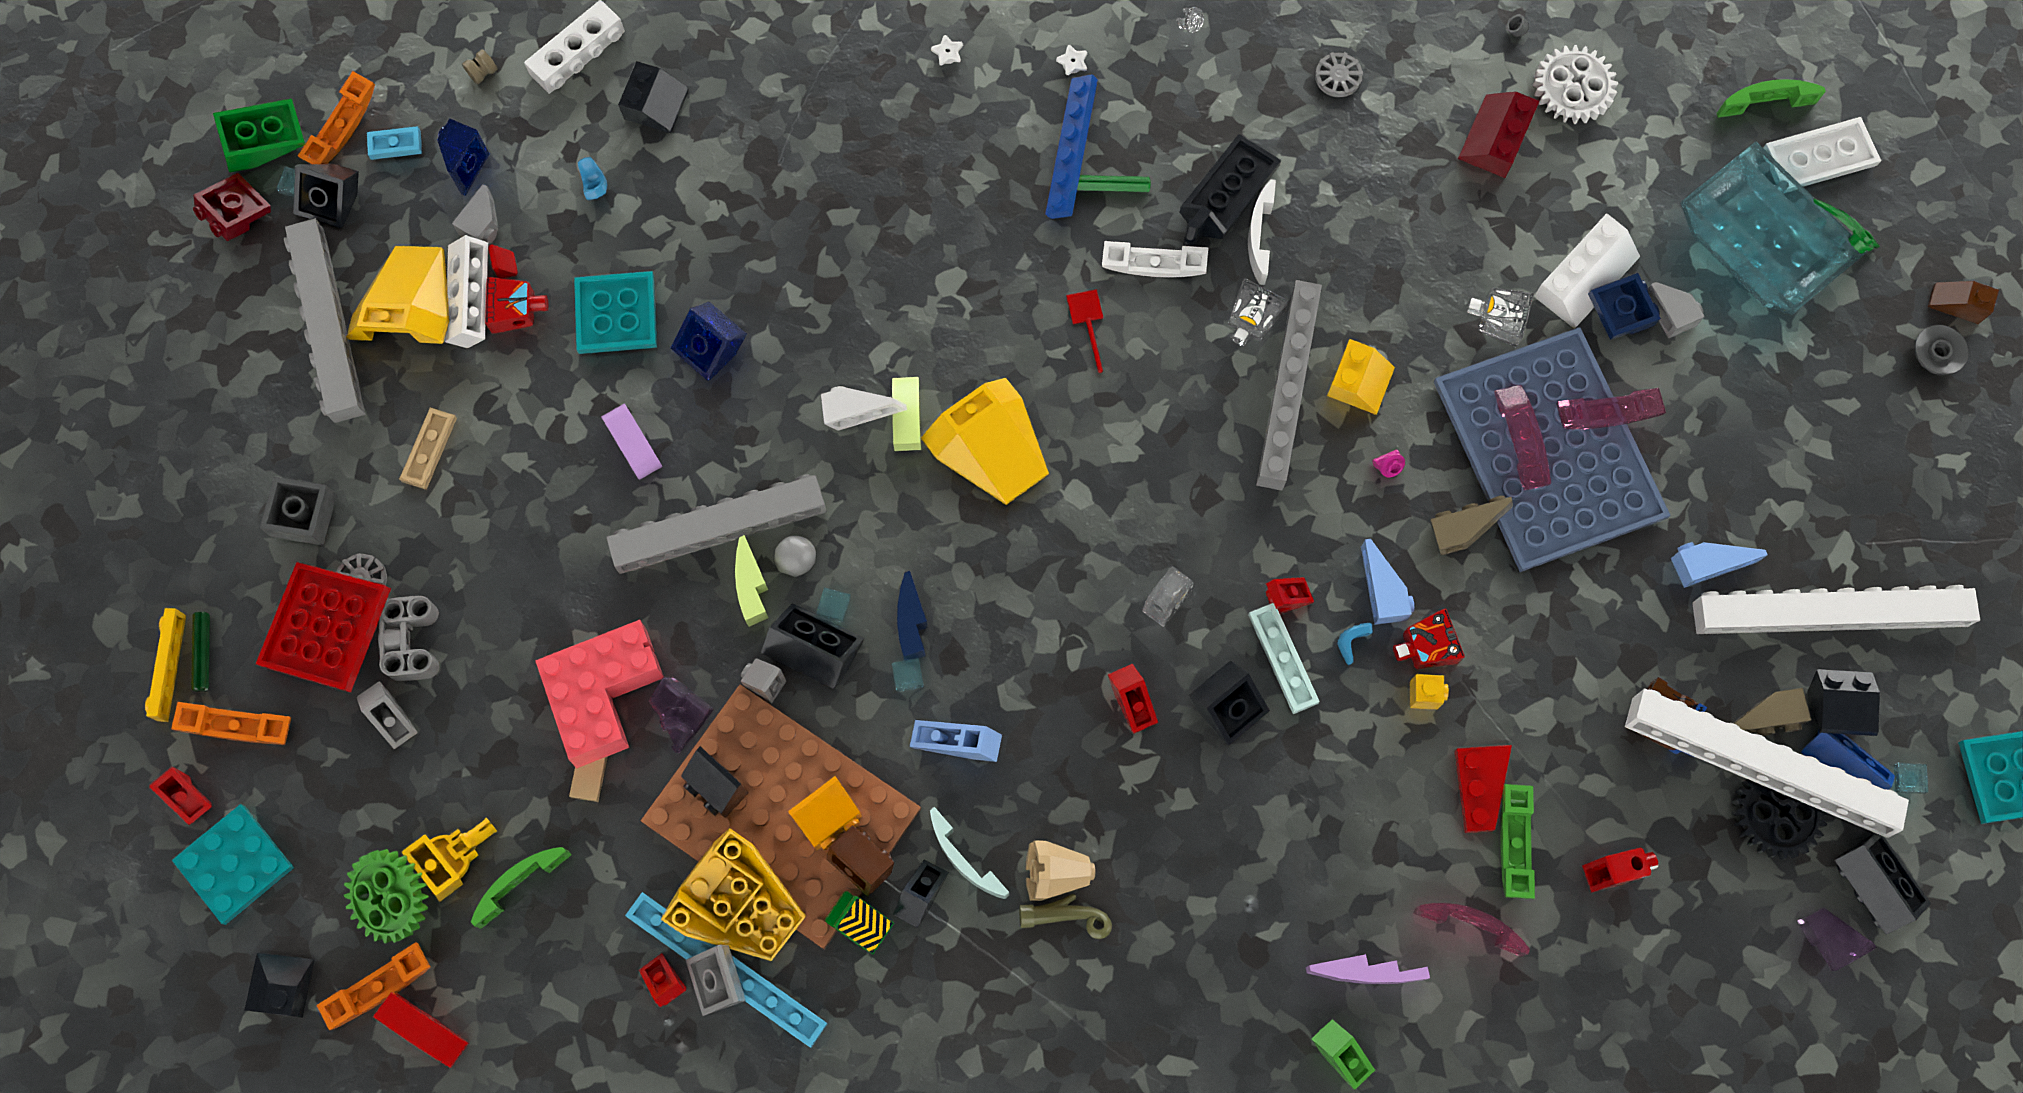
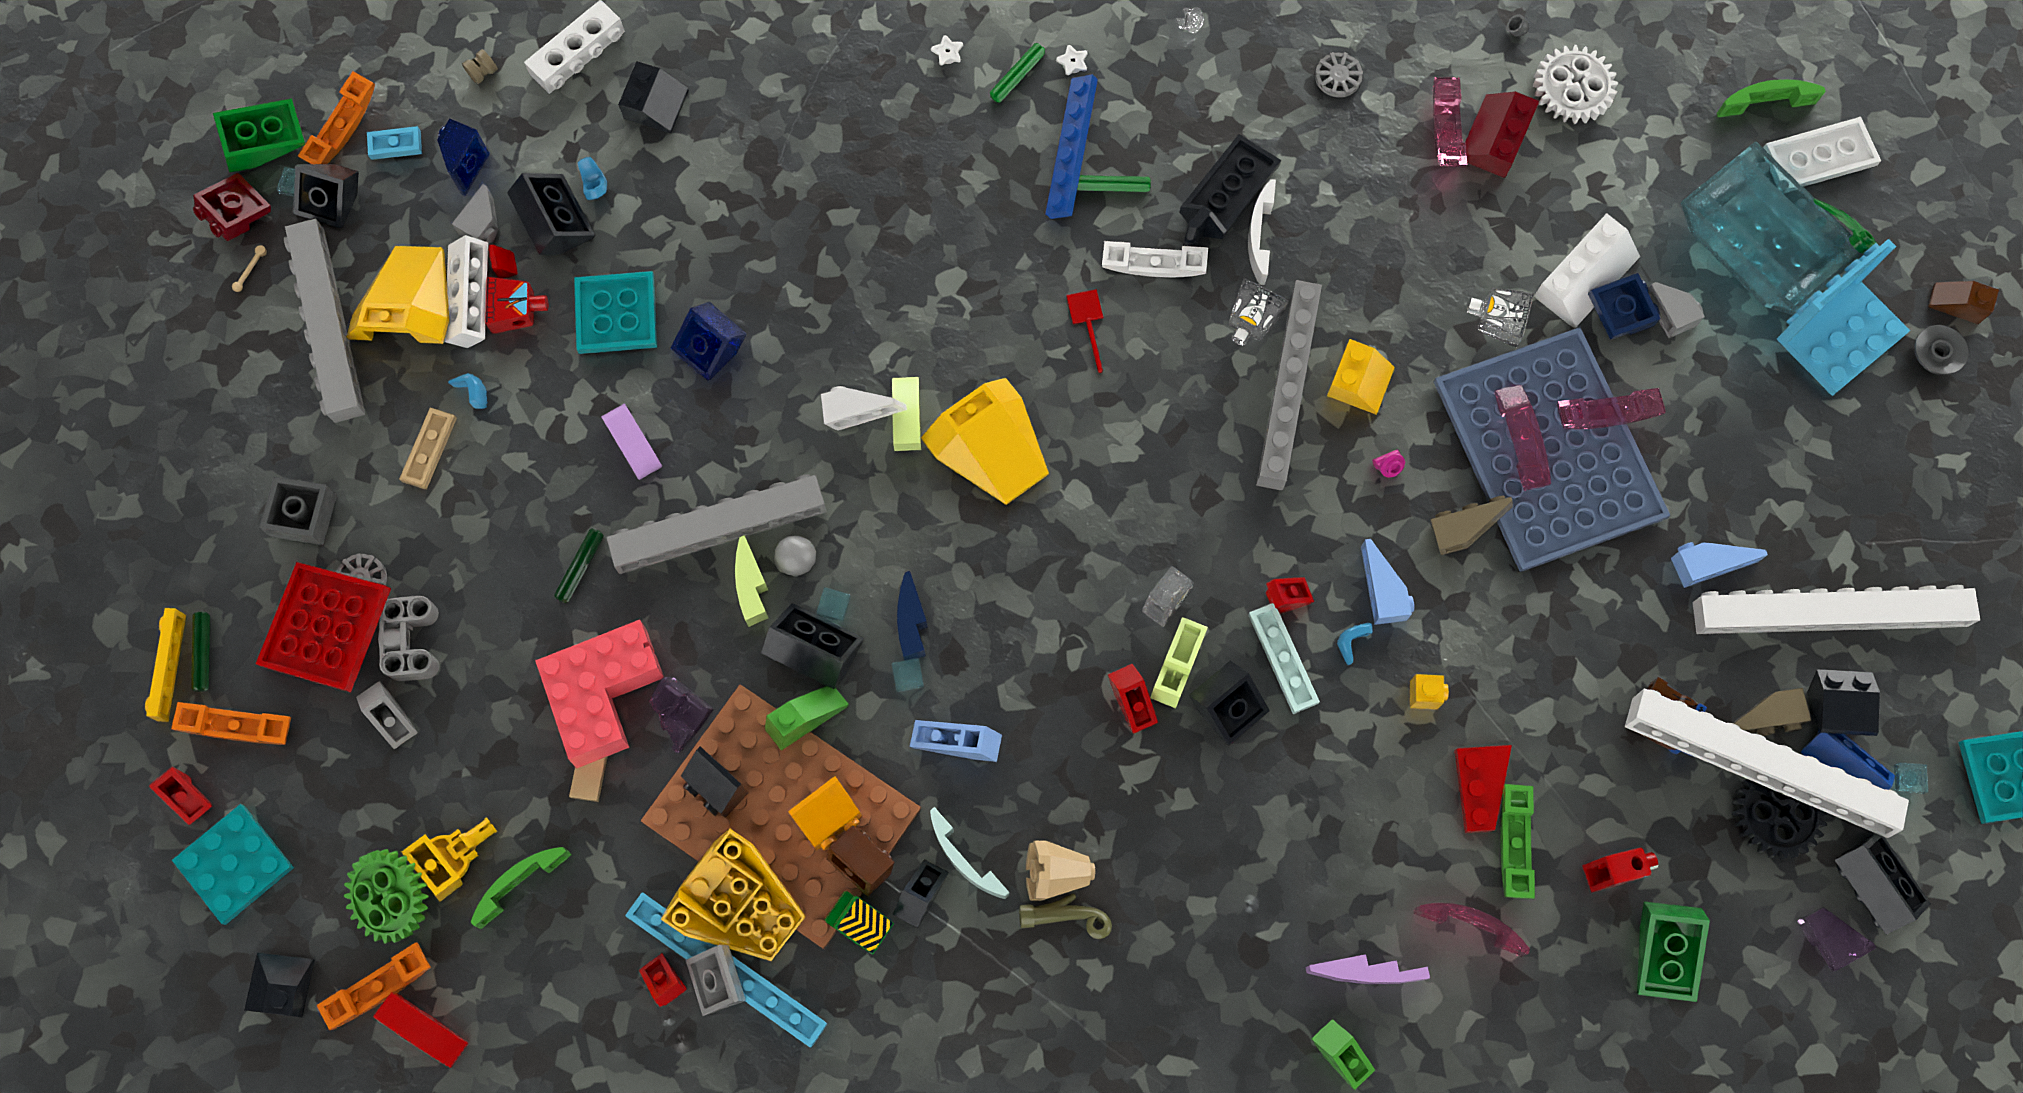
light grey slope [741,658,786,704] -> none
red torso [1393,608,1465,669] -> none
none -> tan hinge [232,245,267,292]
none -> dark azure hair [448,373,488,409]
none -> black slope [507,173,596,255]
none -> dark green axle [554,528,604,603]
none -> bright green slope [765,686,849,751]
none -> green axle [990,43,1045,103]
none -> yellowish green slope [1150,617,1208,708]
none -> clear pink slope [1433,77,1467,167]
none -> green slope [1637,901,1710,1002]
none -> medium azure bracket [1777,239,1910,396]

